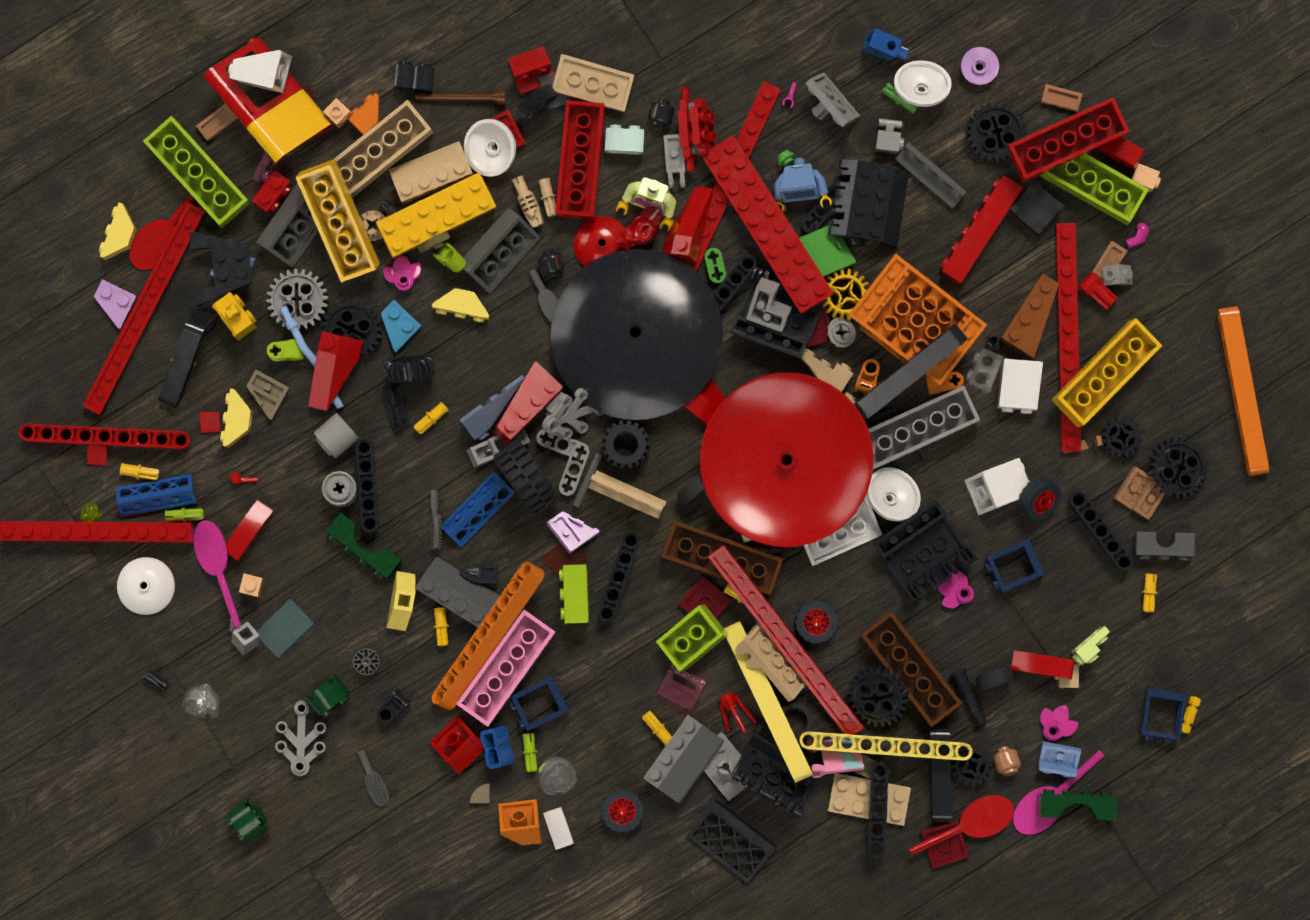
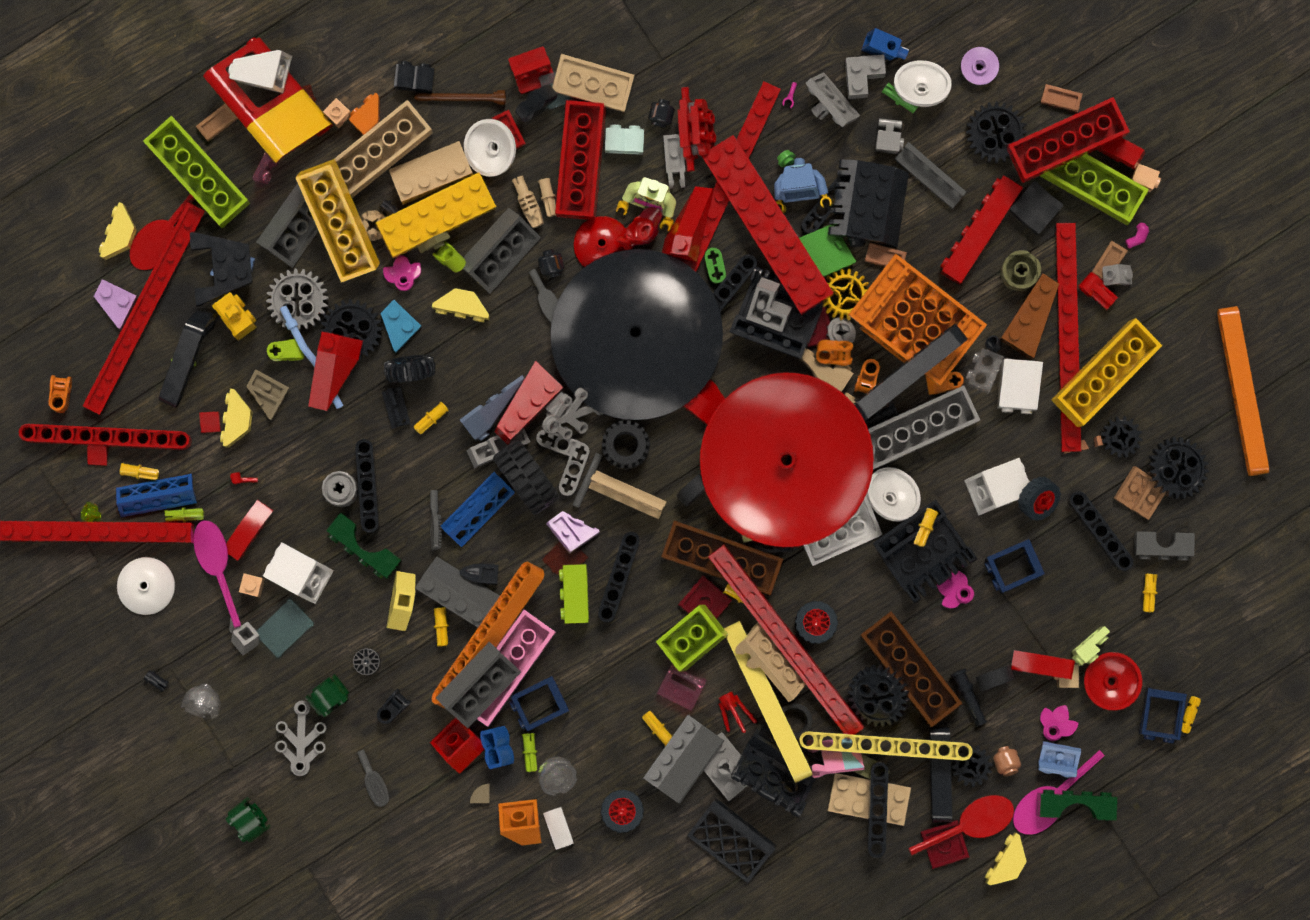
red brick [252,170,292,215] -> none
light grey piece [314,413,359,458] -> none
none -> orange piece [49,375,72,413]
none -> white slope [263,542,334,604]
none -> dark grey slope [436,642,521,728]
none -> orange piece [816,340,853,366]
none -> light grey brick [845,55,886,99]
none -> nougat tile [865,243,907,267]
none -> yellow axle [914,508,938,547]
none -> light yellow slope [985,832,1027,885]
none -> olive brick [1000,250,1041,291]
none -> red dish [1084,652,1142,710]

